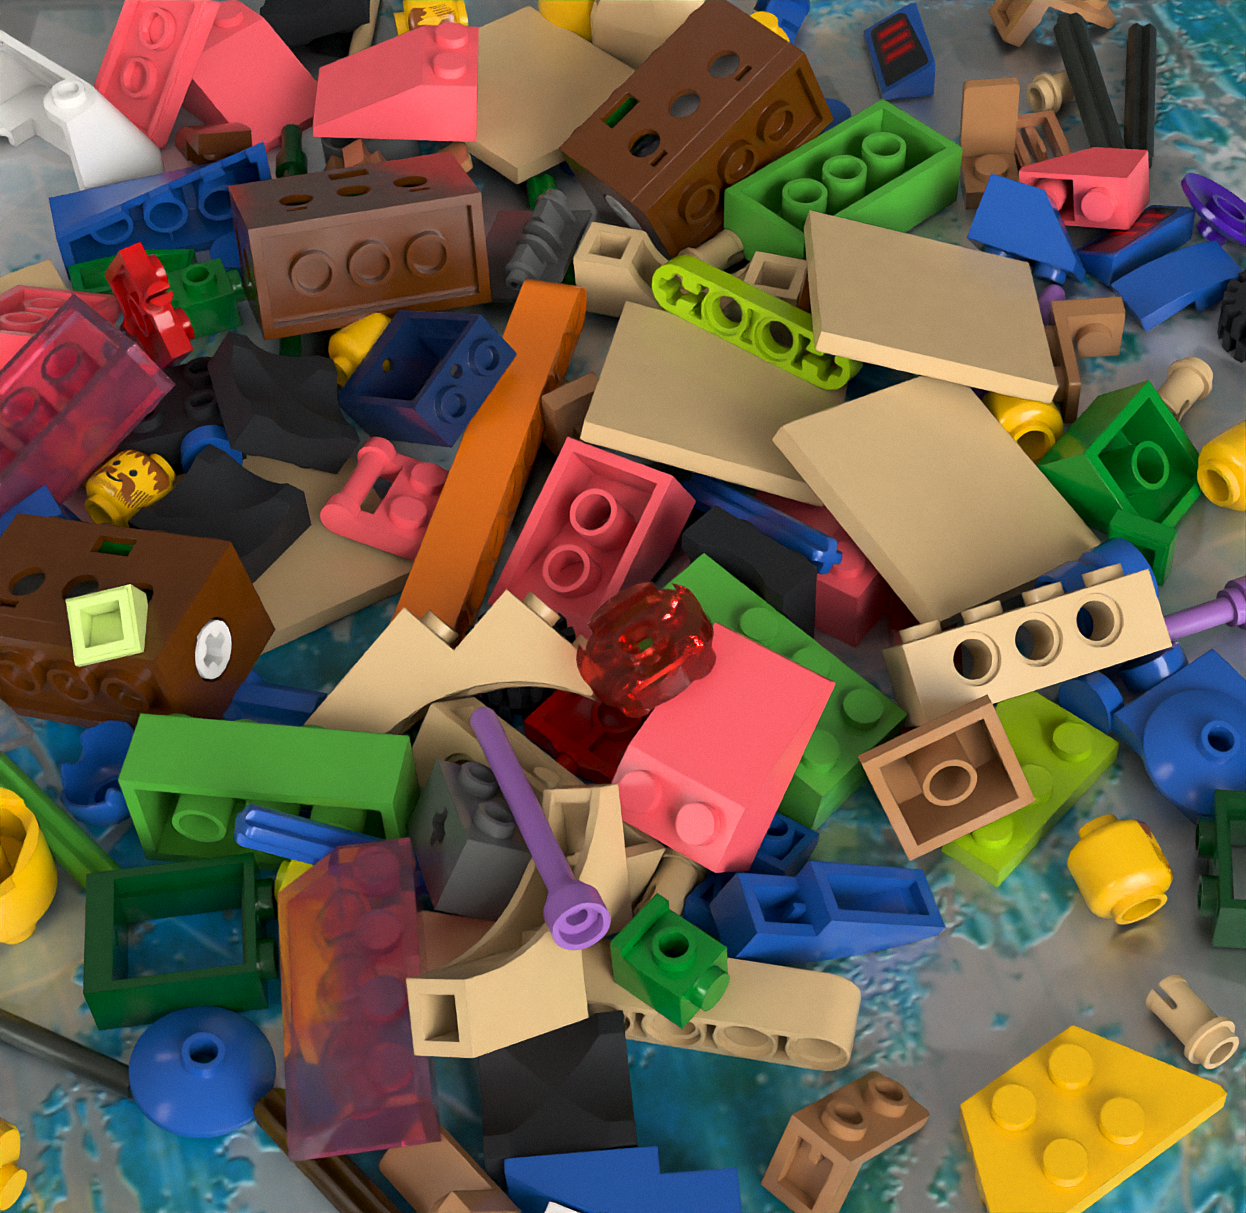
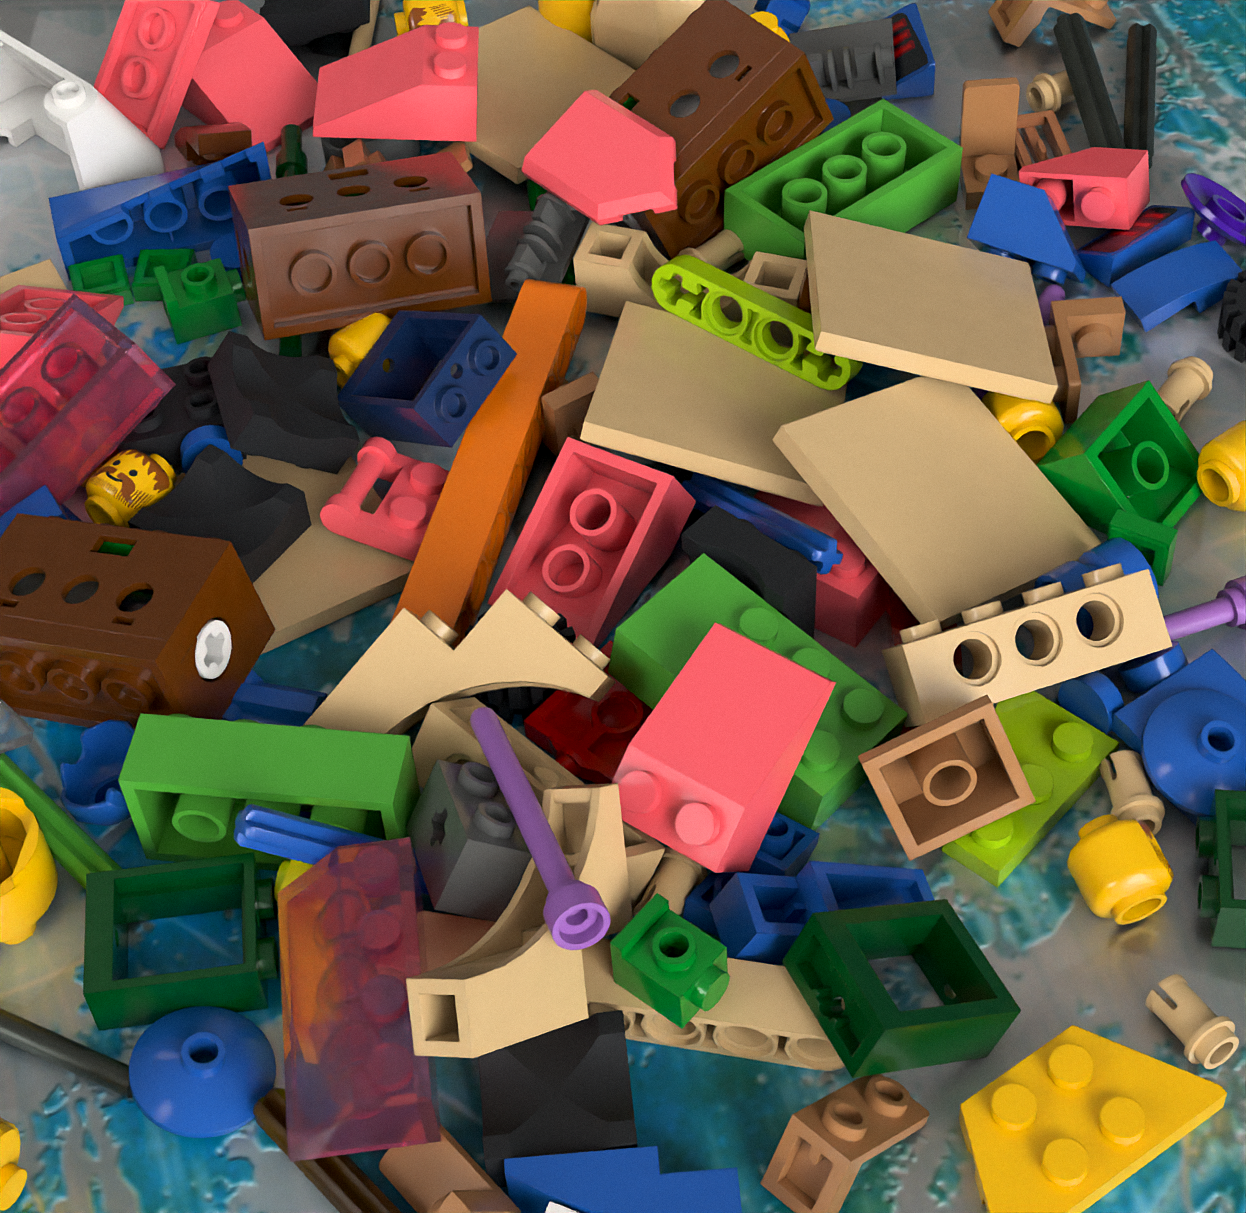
yellowish green slope [66,584,148,667] -> none
red plate [104,242,195,370] -> none
clear red plate [576,582,717,718] -> none
none -> coral tile [521,89,677,225]
none -> dark green window [782,899,1021,1078]
none -> dark grey hinge [789,18,897,102]
none -> tan pin [1099,750,1165,835]

